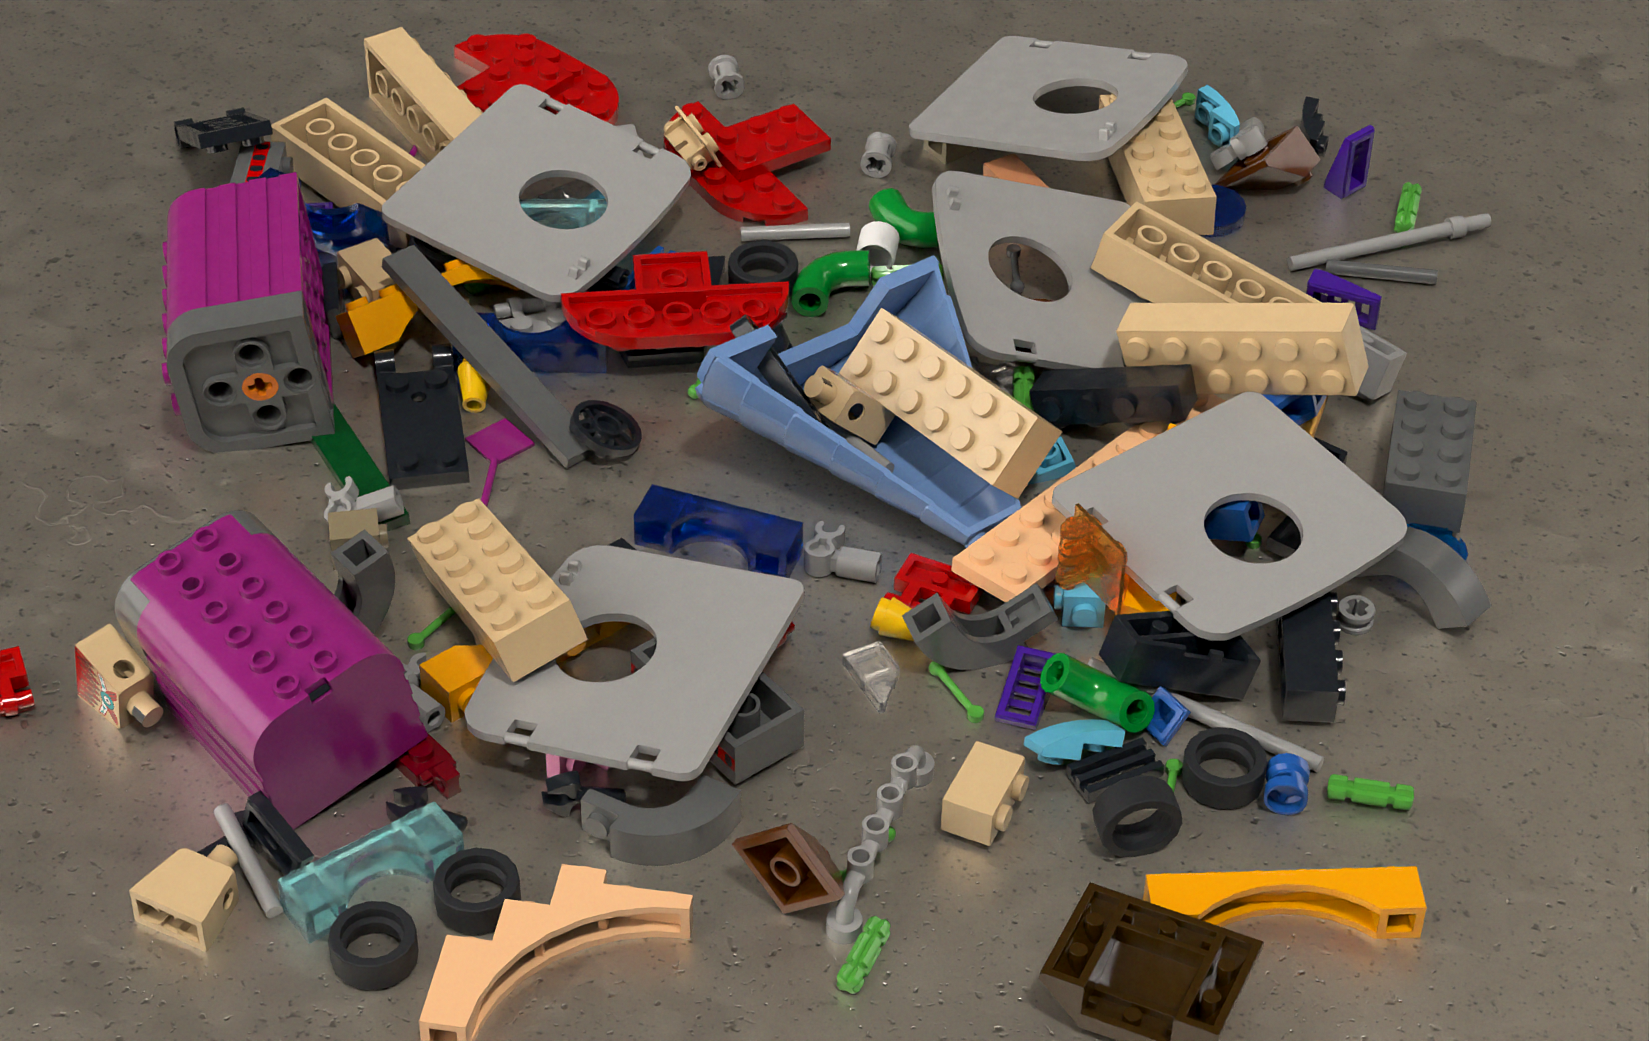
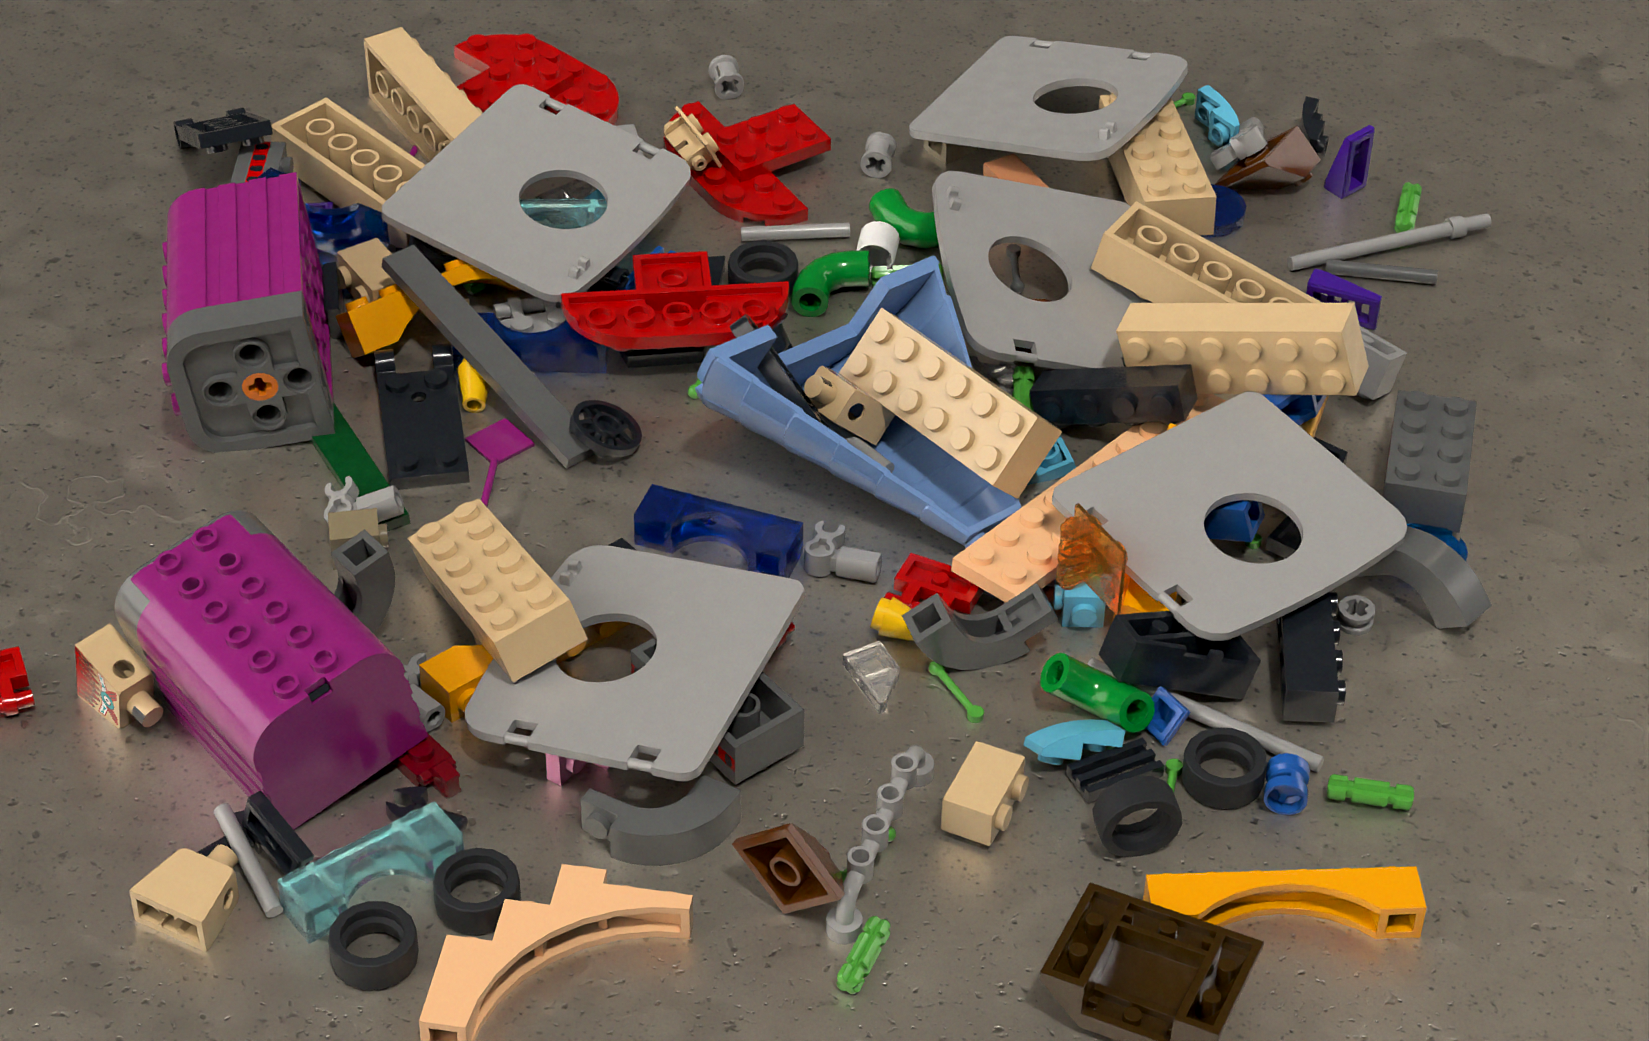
bright green hinge [407,607,456,650] -> none
black bar [541,771,626,817] -> none
dark purple slope [995,645,1056,730] -> none

